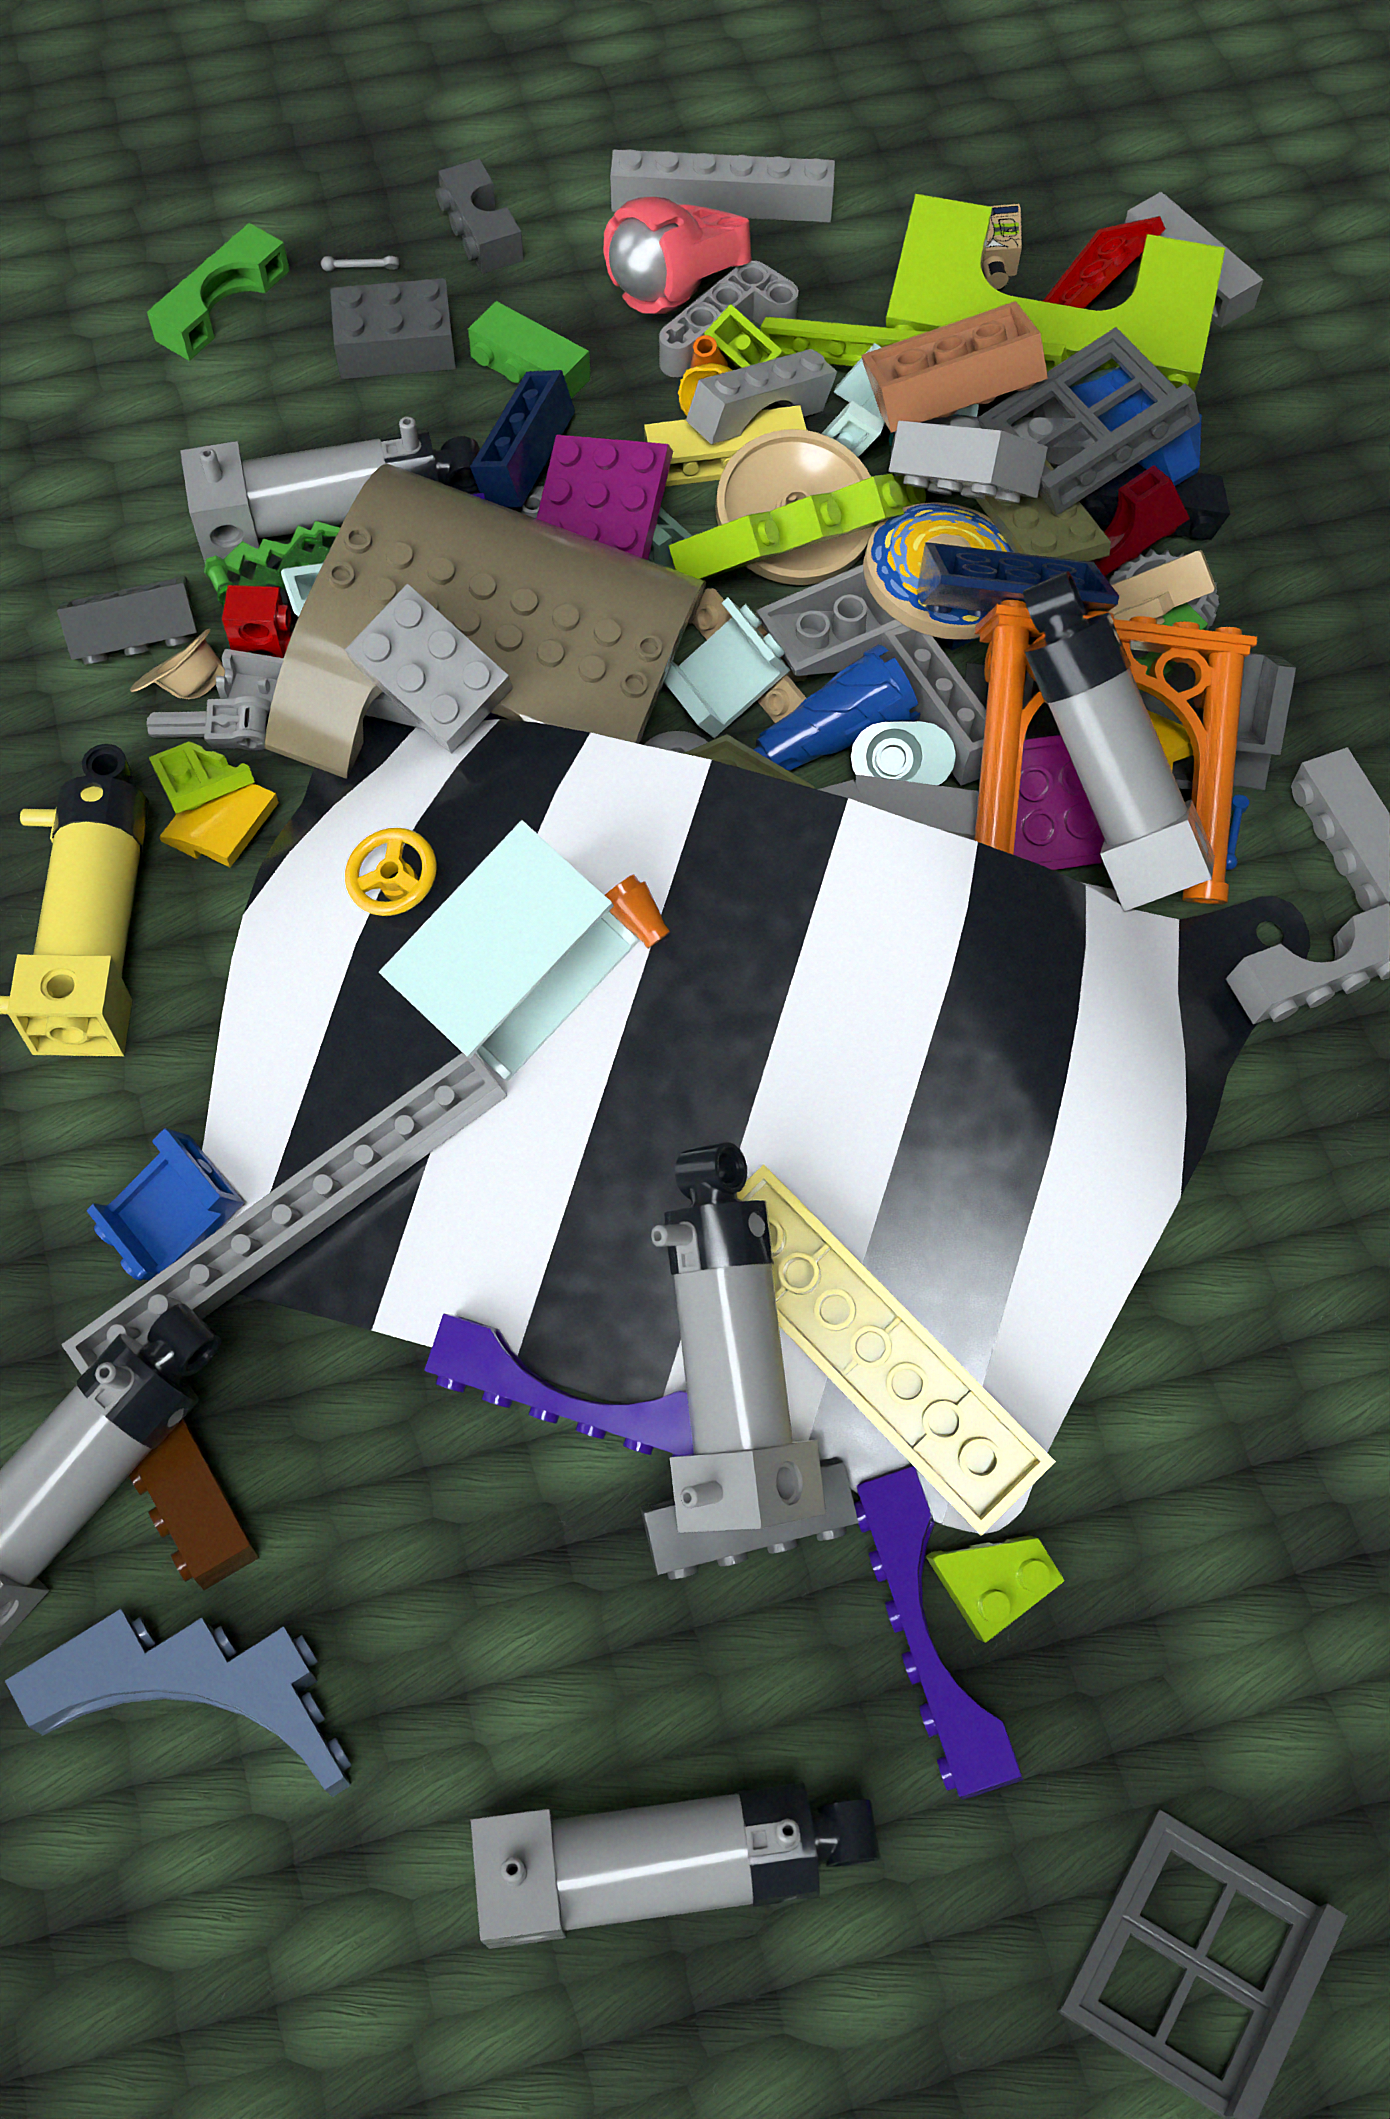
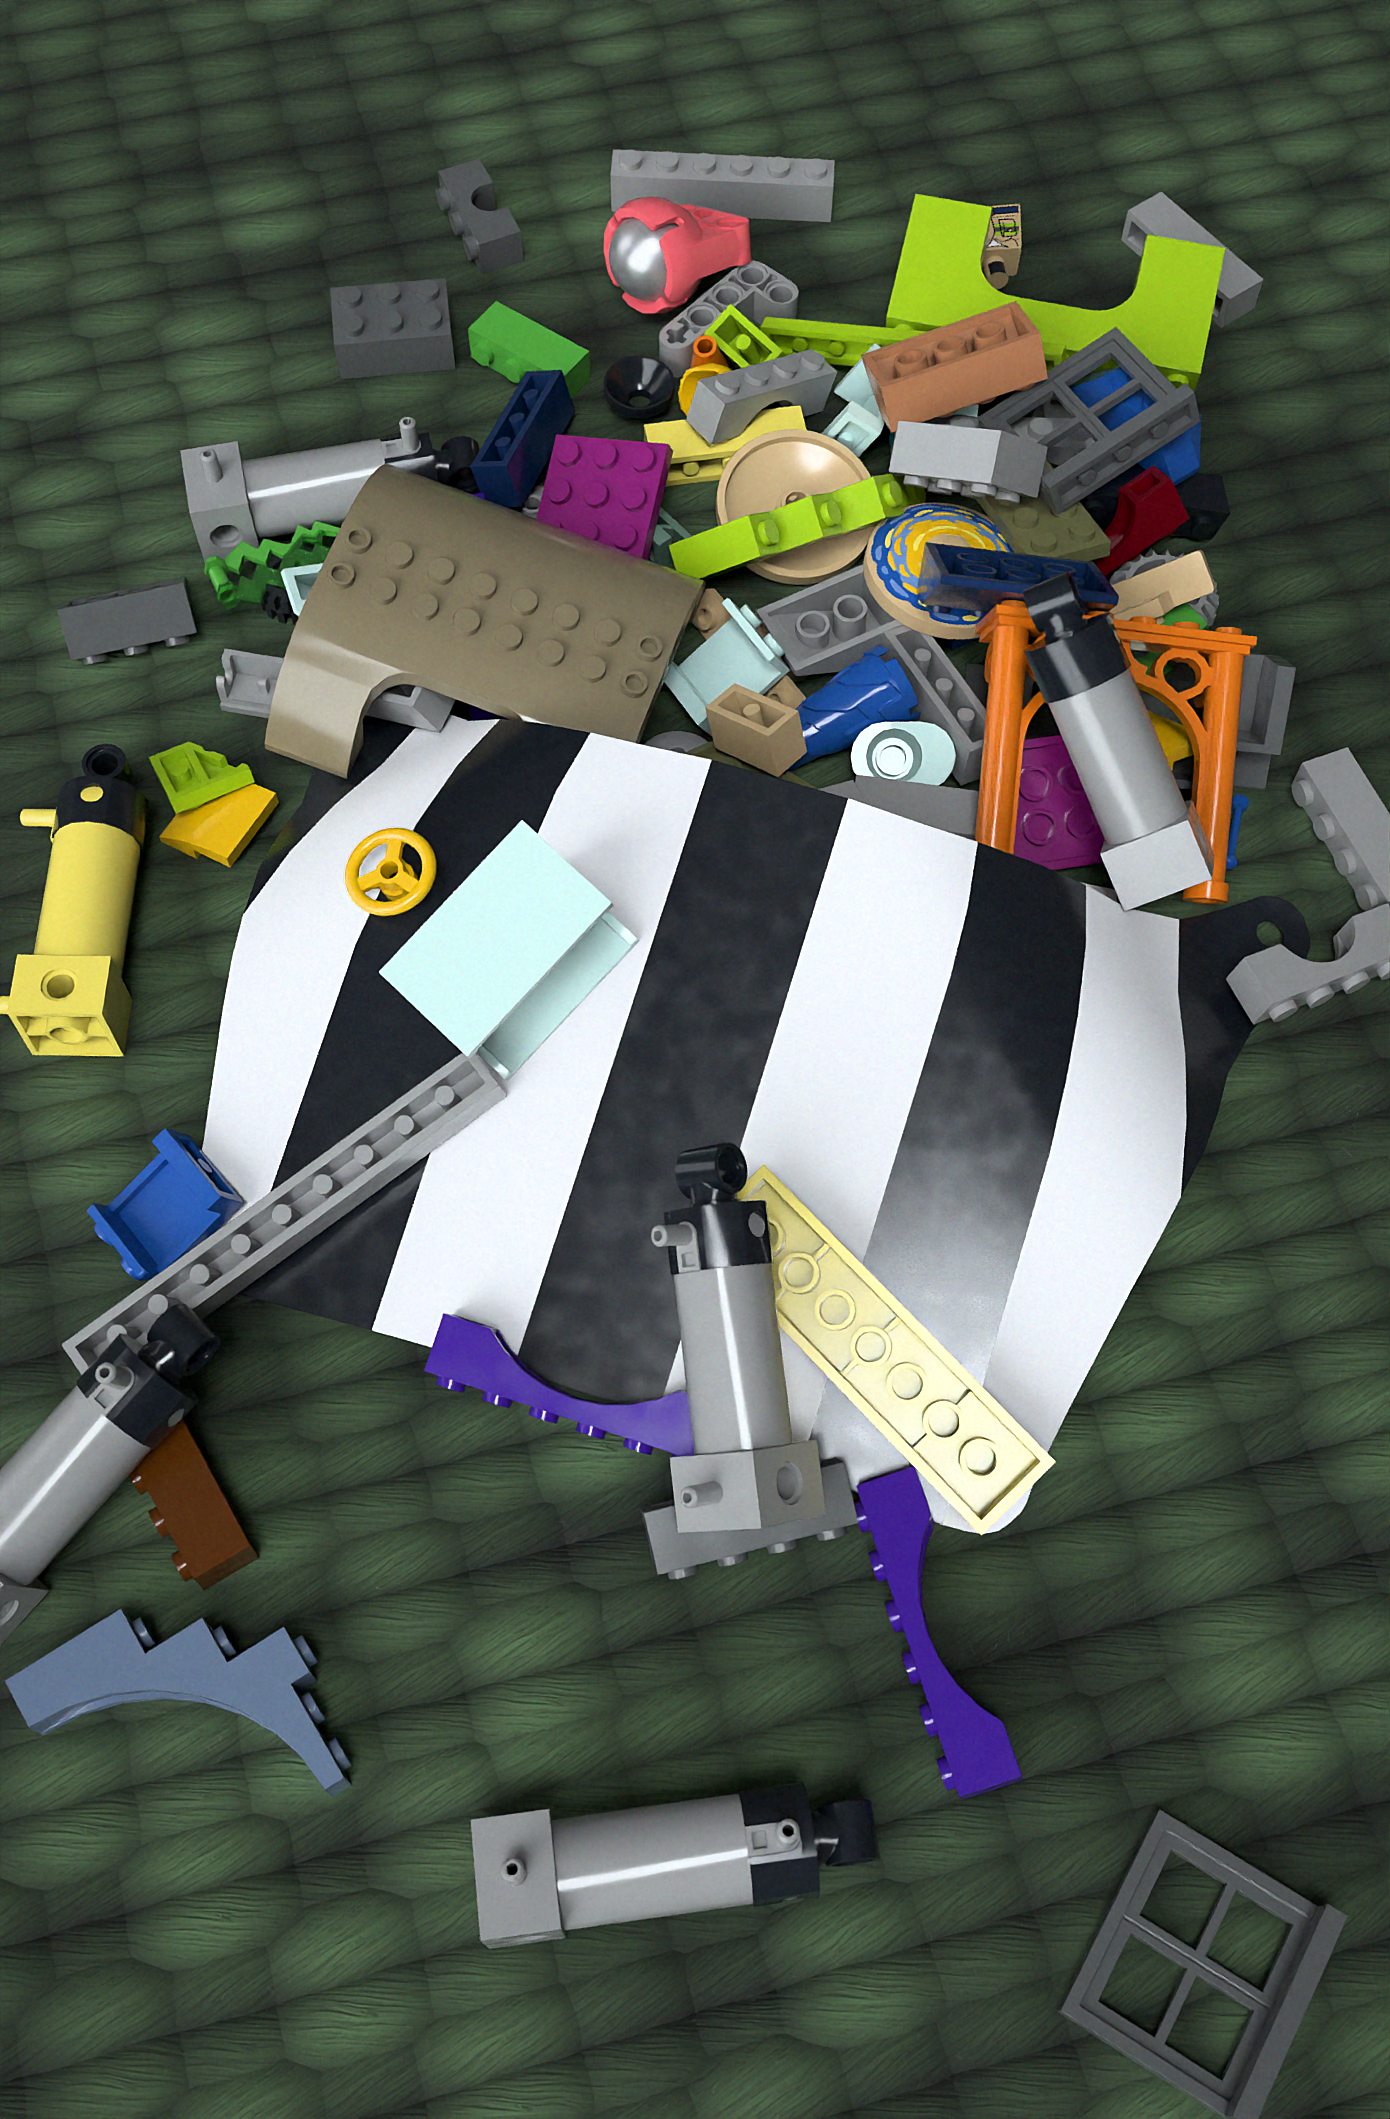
tan piece [130,628,225,699] -> none
bright green arch [147,223,290,361] -> none
light grey connector [147,696,271,751] -> none
red brick [222,585,293,658] -> none
light grey hinge [321,256,399,272] -> none
light grey brick [345,583,513,754] -> none
orange cone [604,874,671,949] -> none
lime wing [926,1536,1065,1643] -> none
red wing [1043,216,1166,309] -> none
none -> black piece [604,356,675,420]
none -> tan brick [705,683,807,777]

